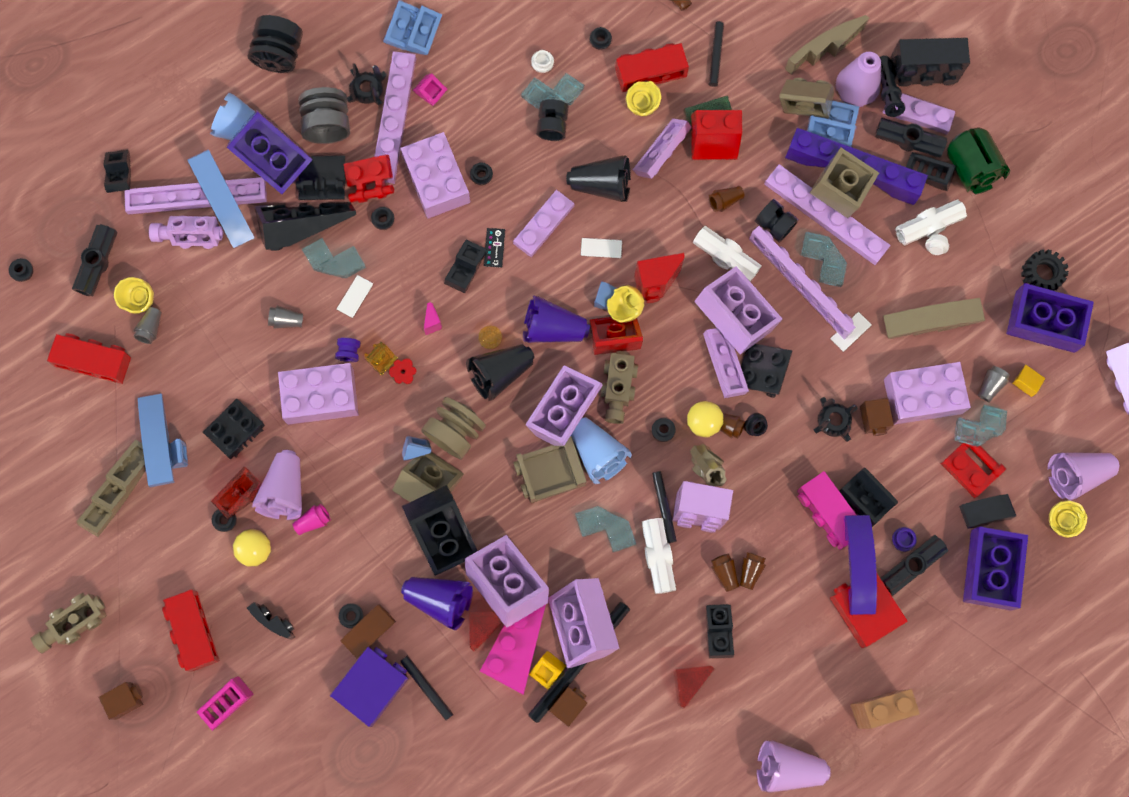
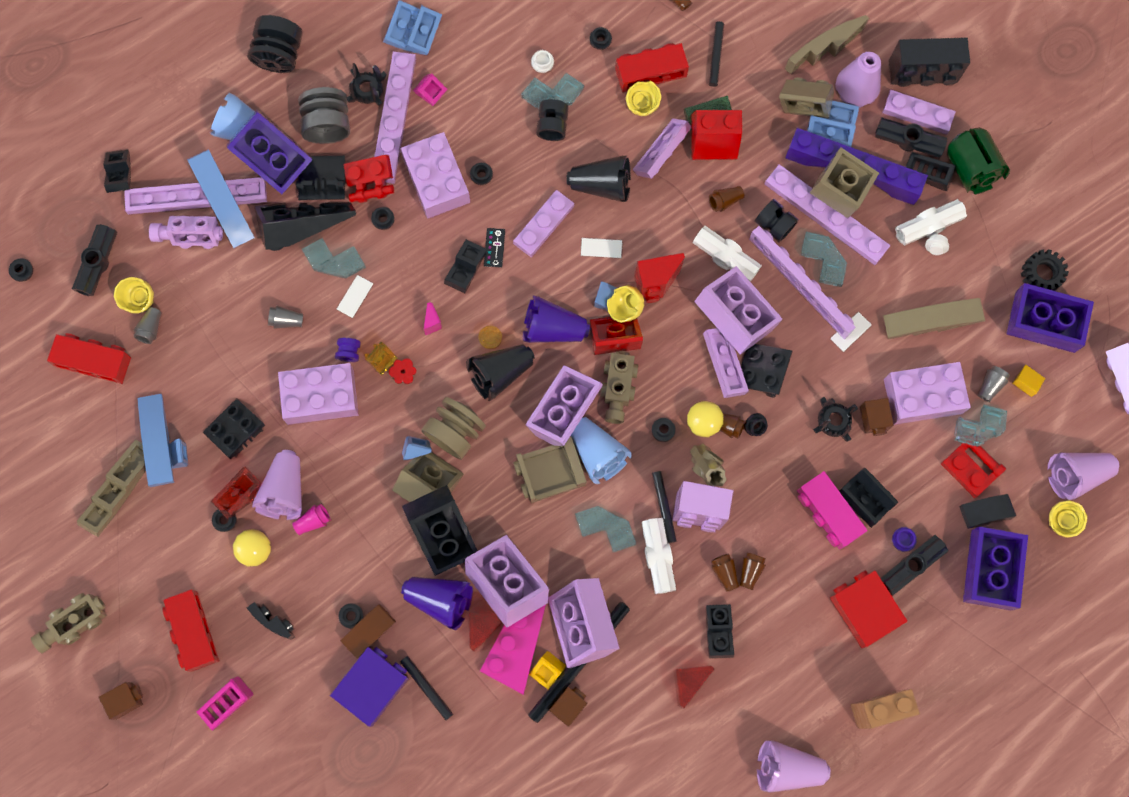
dark purple slope [844,515,877,615] -> none
black pin [879,56,906,117] -> none

